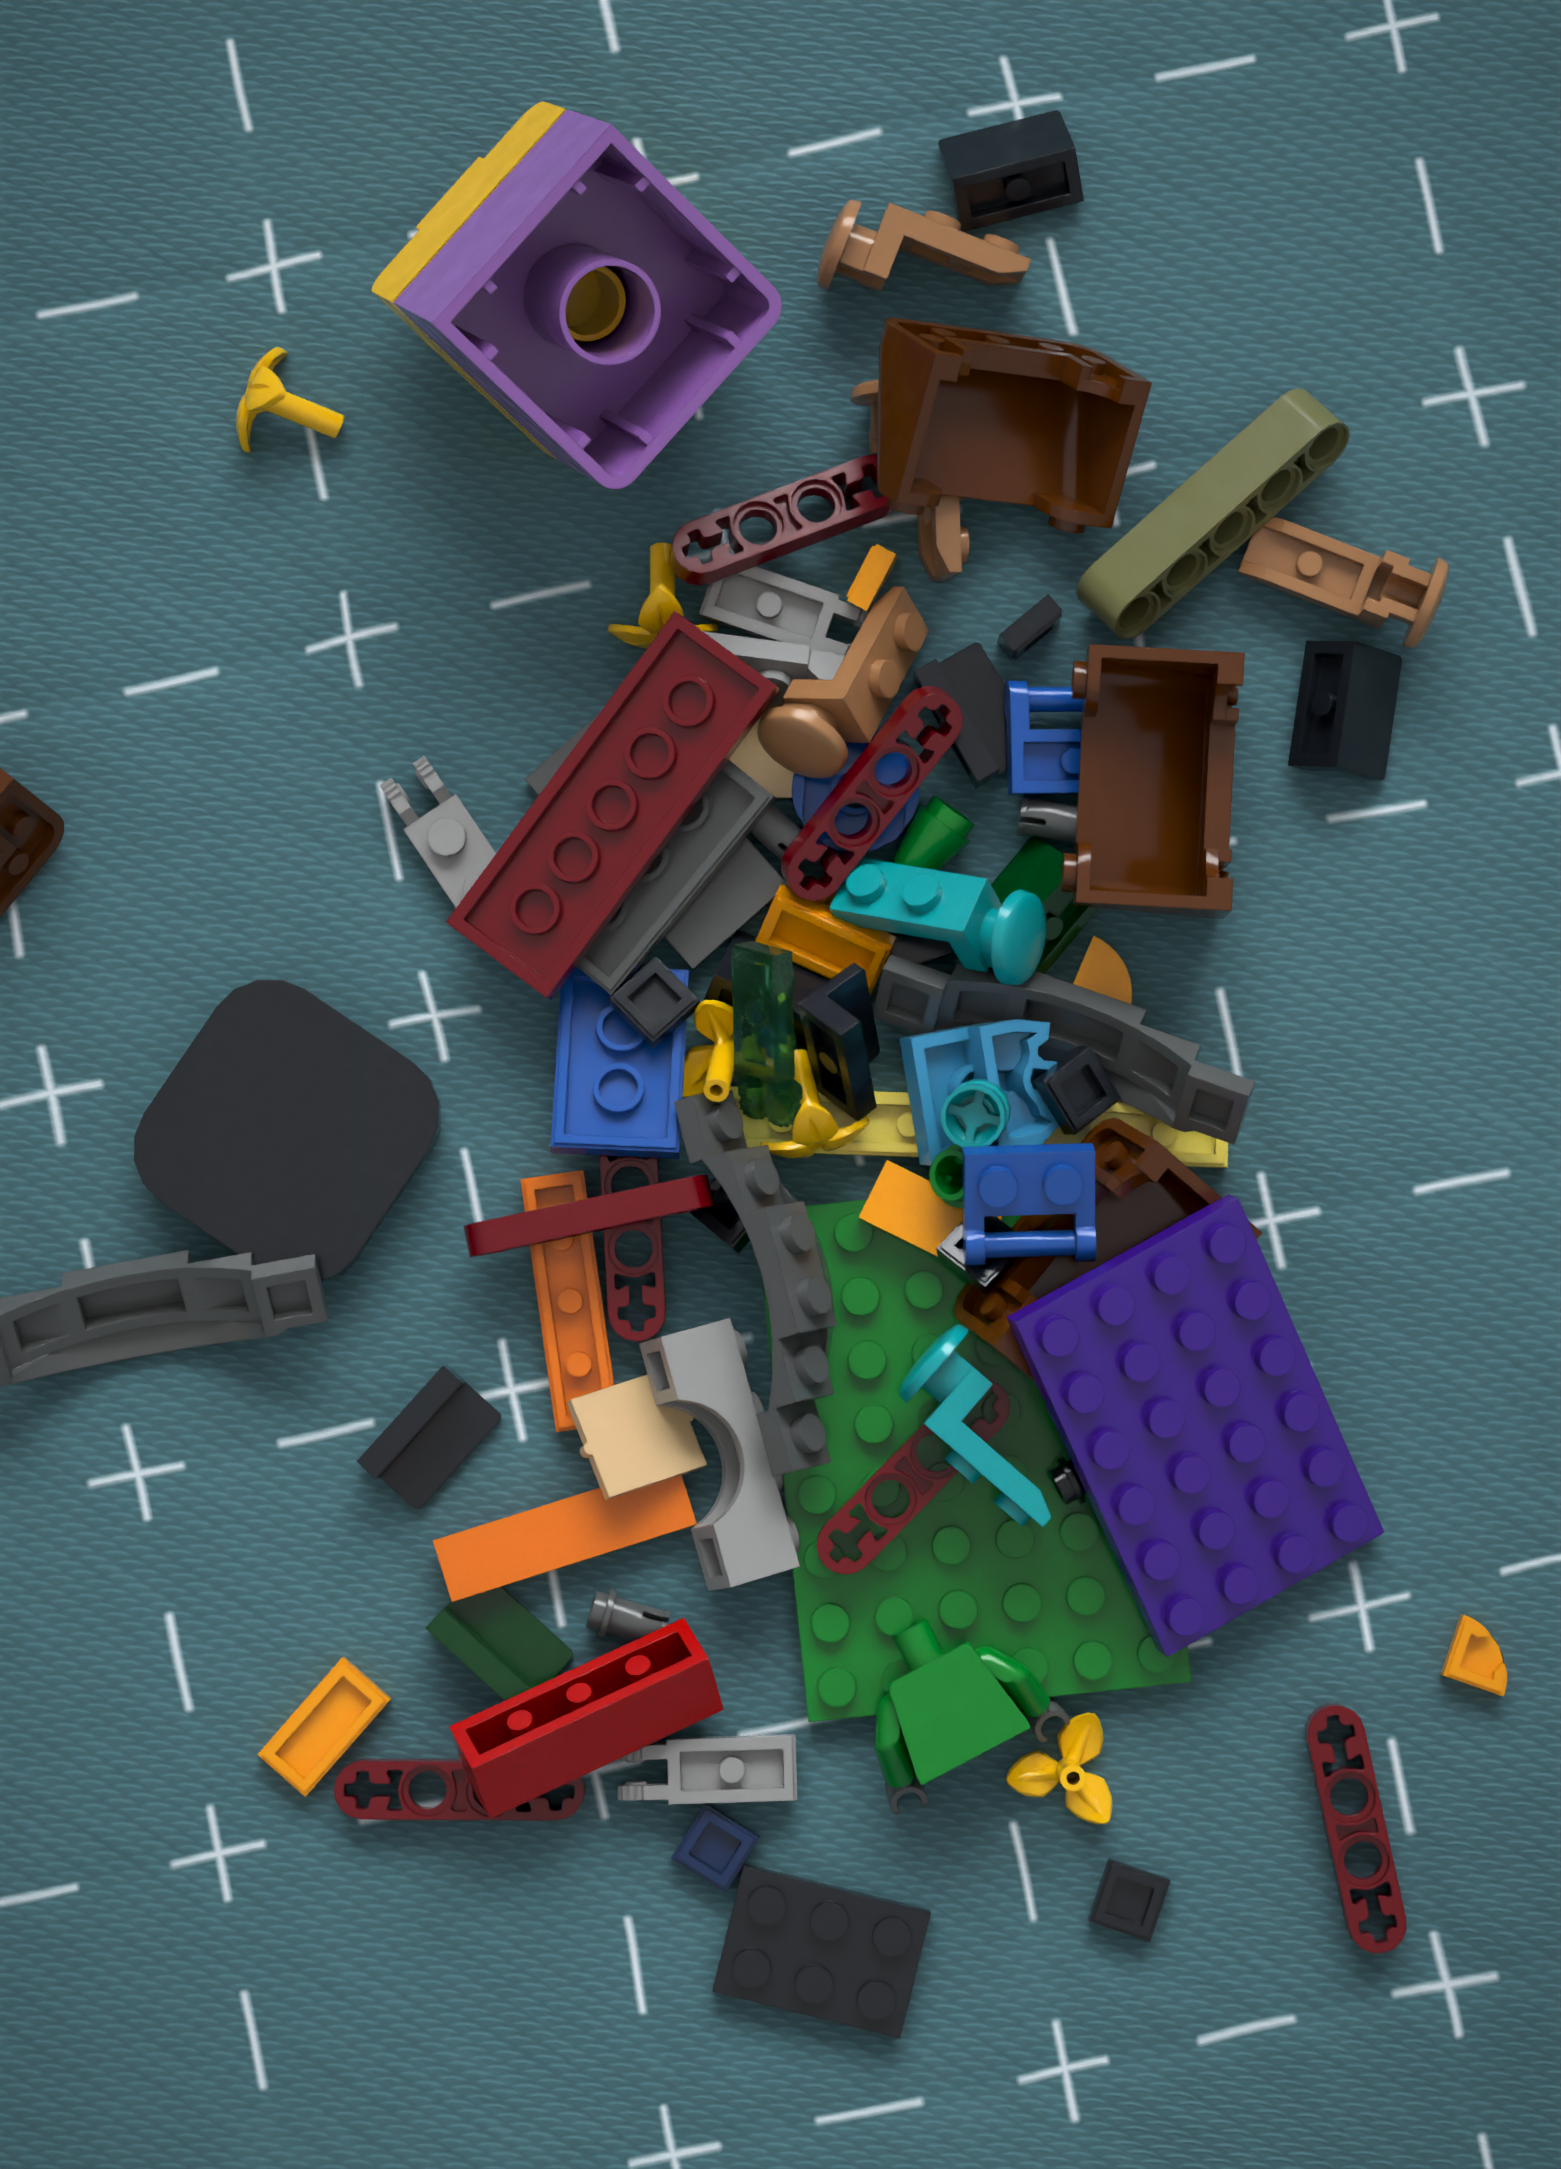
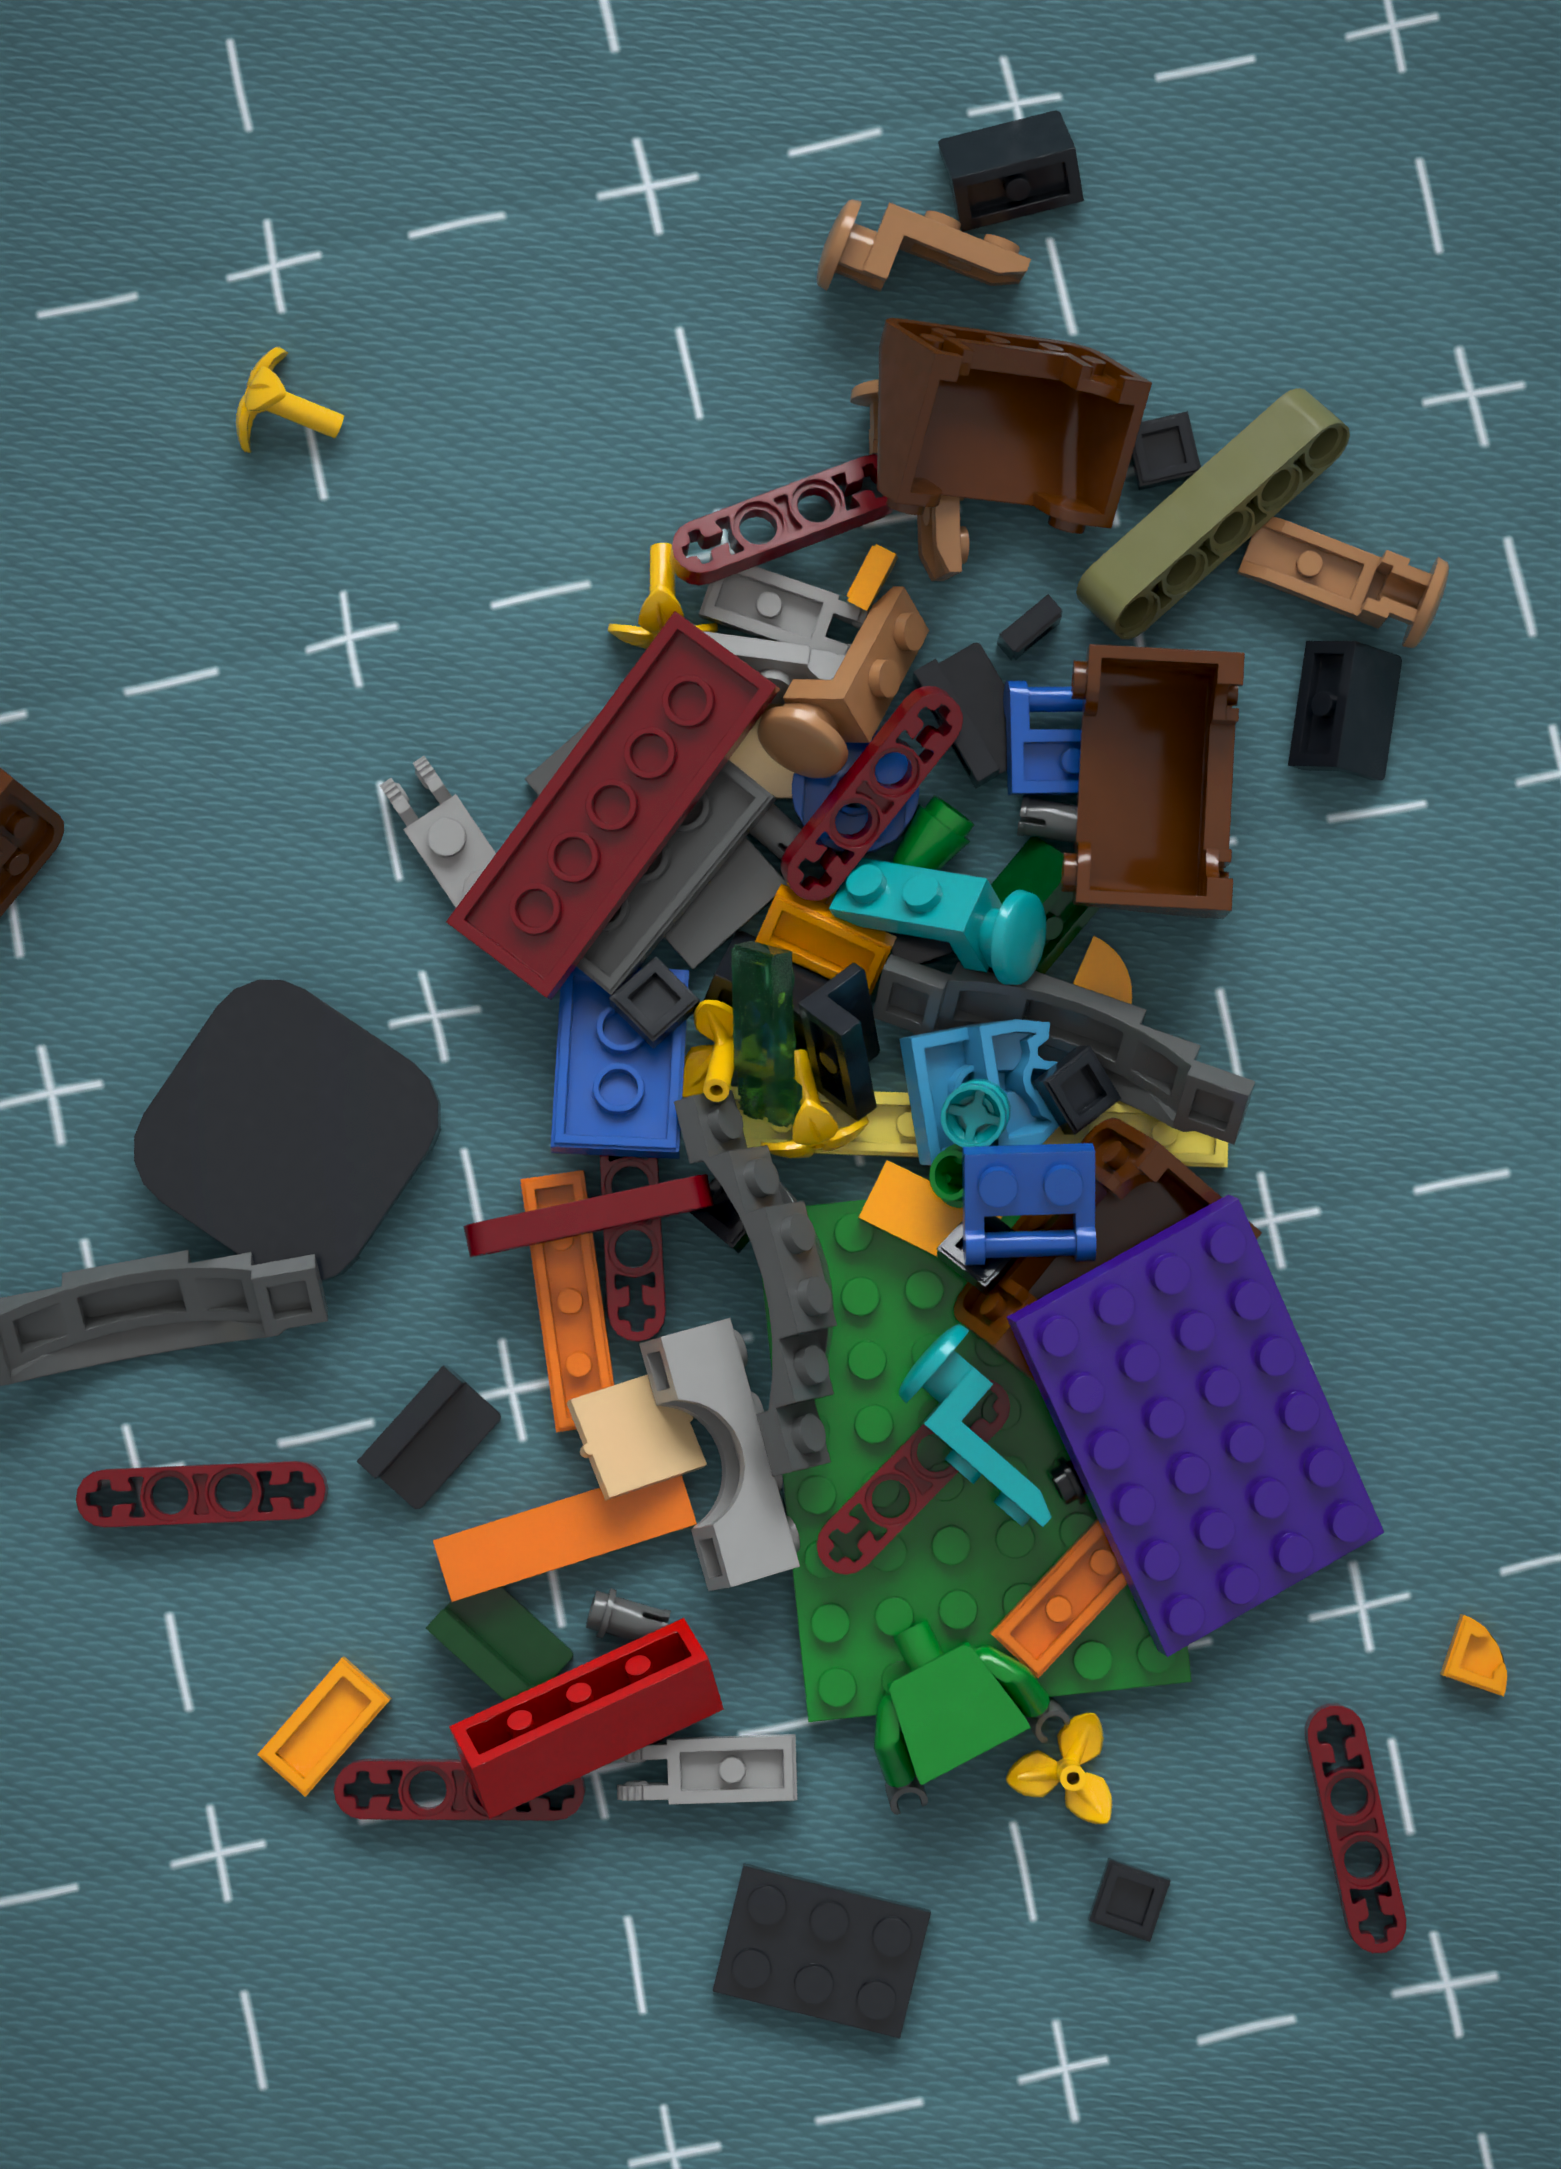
medium lavender piece [372,101,782,489] -> none
dark blue tile [671,1803,760,1892] -> none
none -> dark red beam [76,1461,329,1527]
none -> orange tile [990,1518,1127,1678]
none -> black tile [1131,411,1201,490]

